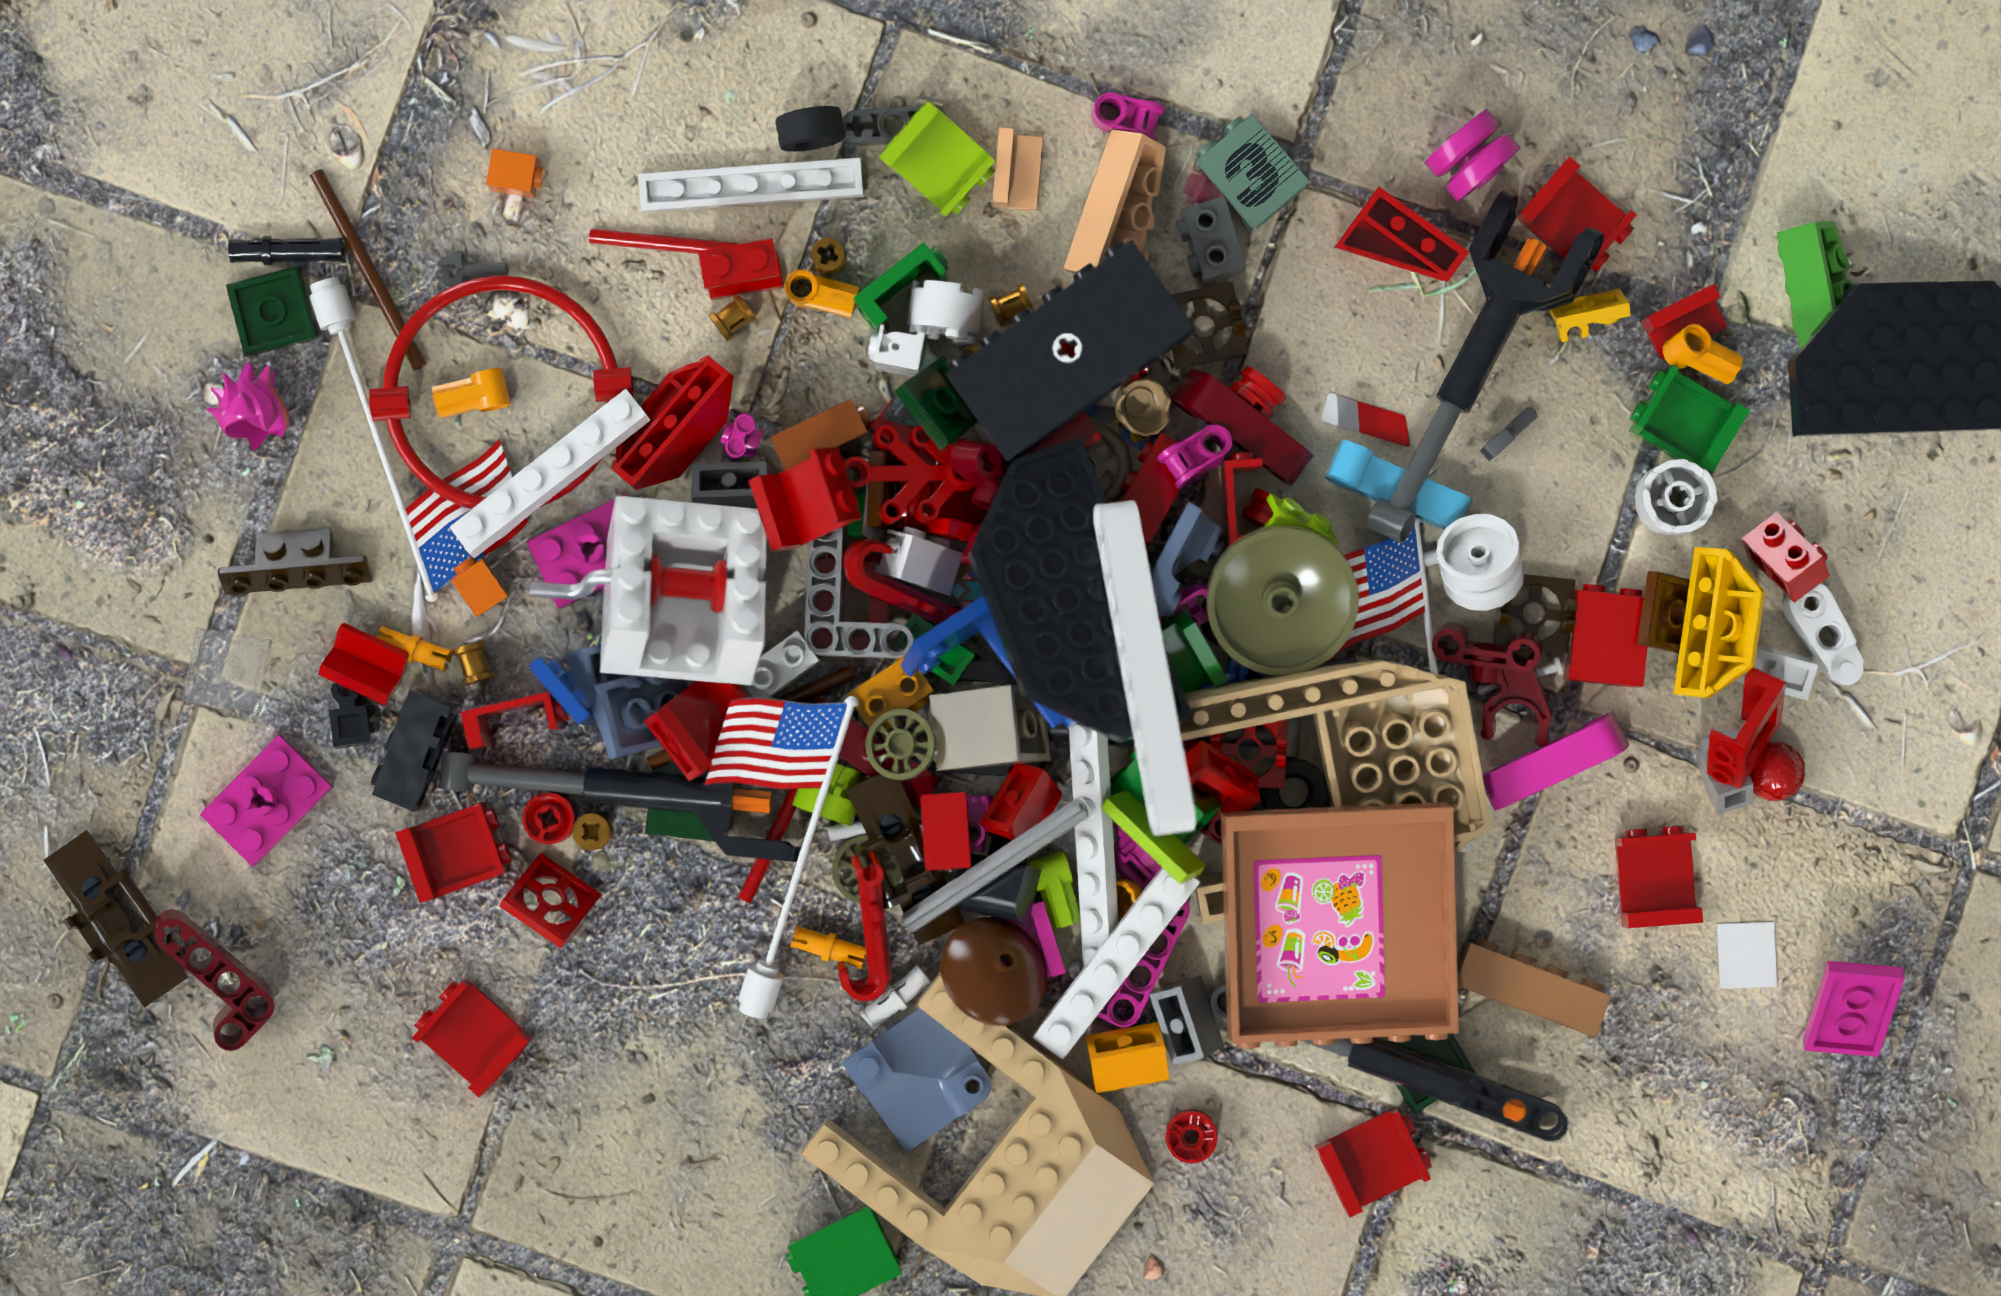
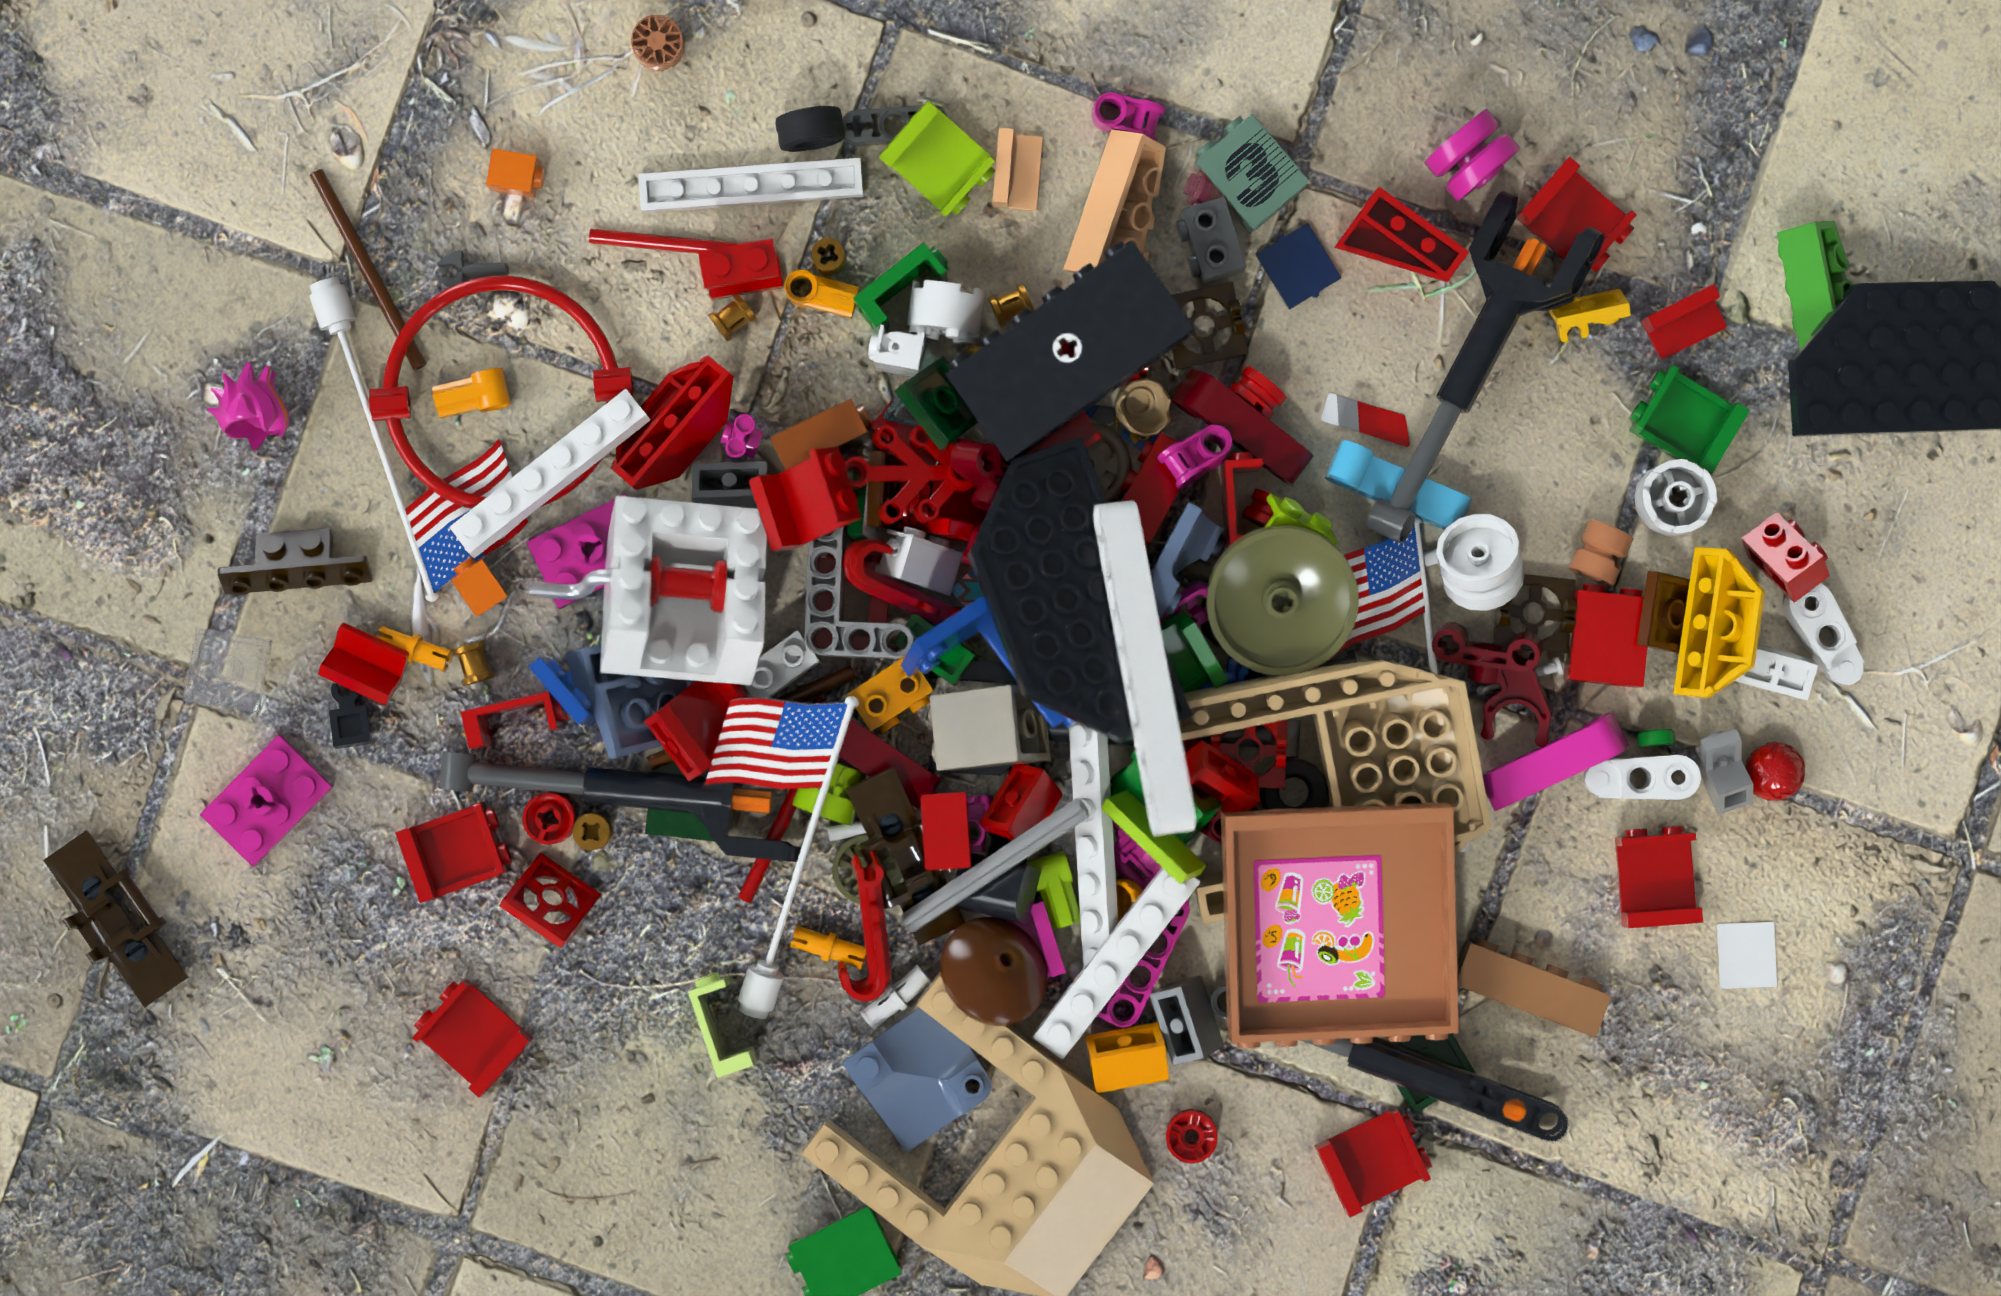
dark red beam [154,909,275,1051] -> none
dark green tile [226,266,318,357] -> none
black pin [228,236,344,266] -> none
black wedge [371,690,462,812] -> none
olive wheel [866,709,937,780] -> none
dark grey bar [1479,407,1537,462] -> none
light orange piece [1663,324,1743,384] -> none
red panel [1707,668,1786,789] -> none
dark pink plate [1803,961,1905,1057] -> none
none -> nougat wheel [631,15,685,72]
none -> yellowish green panel [688,971,758,1078]
none -> dark blue piece [1255,223,1342,310]
none -> nougat wheel [1568,520,1634,587]
none -> white piece [1583,755,1701,800]
none -> green tile [1637,729,1676,748]

